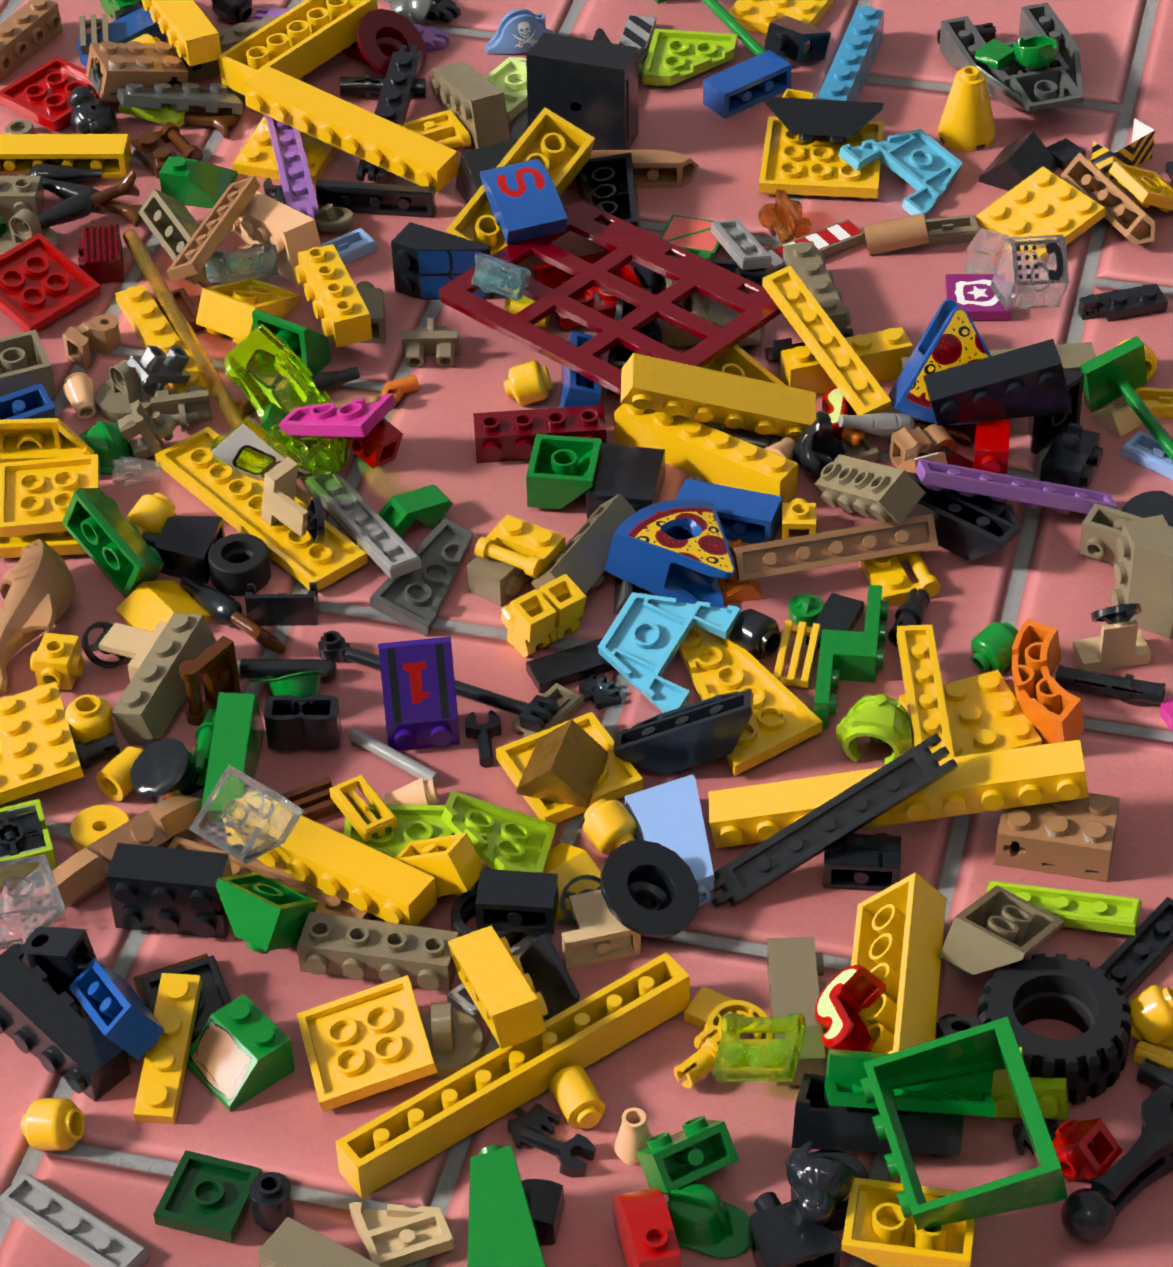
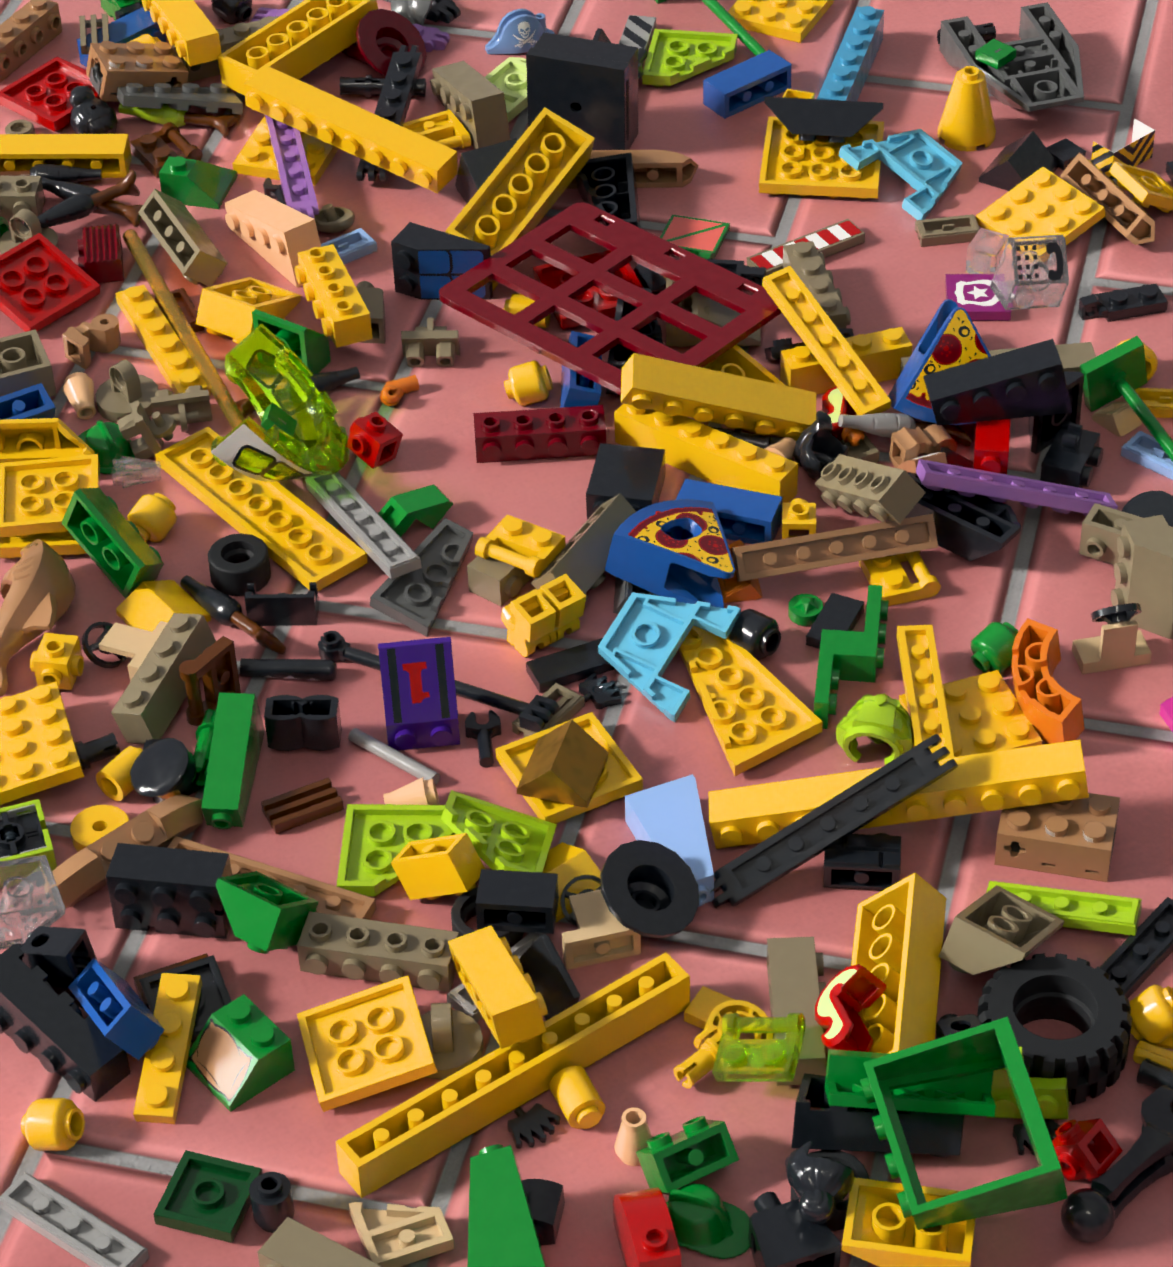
yellow head [65,694,114,744] -> none
dark grey hips [127,346,191,395] -> none
black torso [142,516,225,584] -> none
medium nougat plate [166,176,260,282] -> none
clear slope [189,765,304,864] -> none
clear light blue brick [205,244,279,283] -> none
yellow brick [224,792,437,926] -> none
green piece [249,670,328,699] -> none
tan piece [261,457,325,544] -> none
dark pink wing [279,393,396,439] -> none
black tile [315,180,436,218] -> none
yellow tile [329,774,398,842] -> none
clear light blue hips [471,252,531,301] -> none
blue slope [480,159,568,245] -> none
black bar [519,1126,596,1177] -> none
green slope [526,434,602,509] -> none
yellow head [583,798,637,854] -> none
black wedge [613,689,754,775] -> none
light grey tile [711,219,772,270] -> none
clear orange hips [758,189,812,244] -> none
black torso [764,16,831,61] -> none
yellow tile [774,620,821,688] -> none
medium nougat brick [864,213,930,256] -> none
black pin [888,588,930,646] -> none
green hair [1013,35,1059,69] -> none
black pin [1055,665,1166,706] -> none

